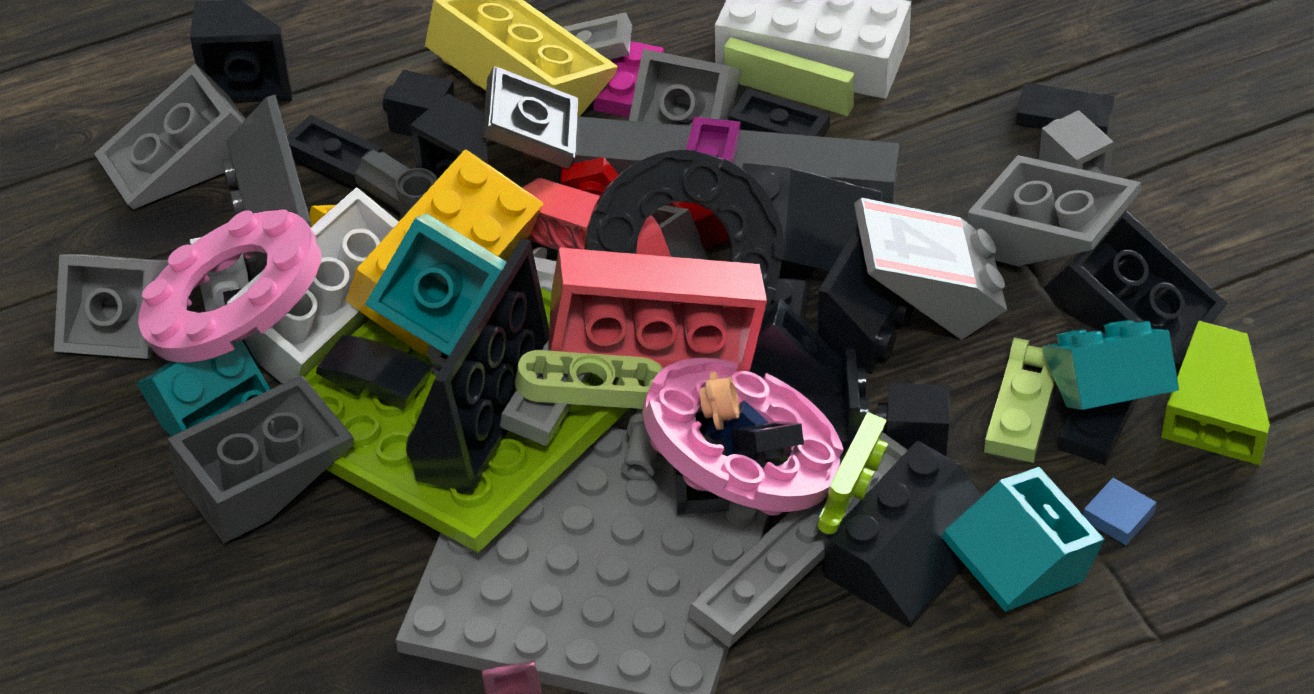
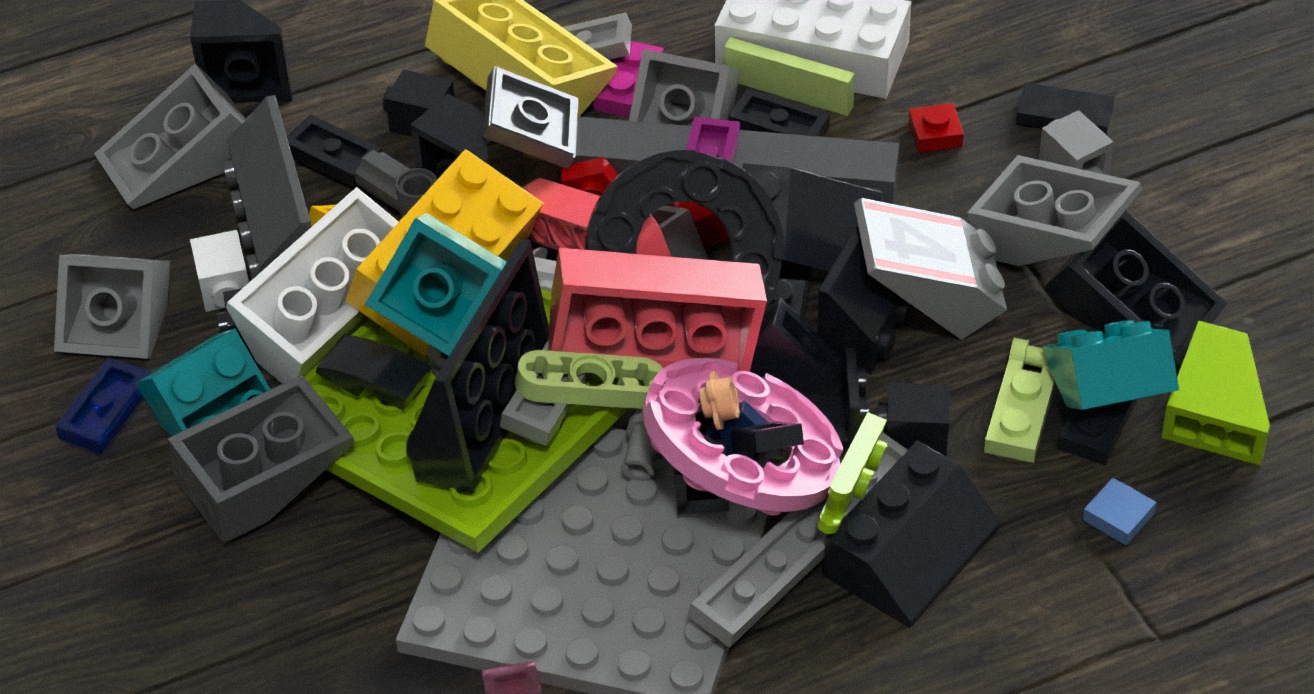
bright pink plate [138,209,321,363] -> none
teal slope [941,467,1105,612] -> none
none -> clear blue plate [55,357,151,454]
none -> red plate [908,103,964,153]

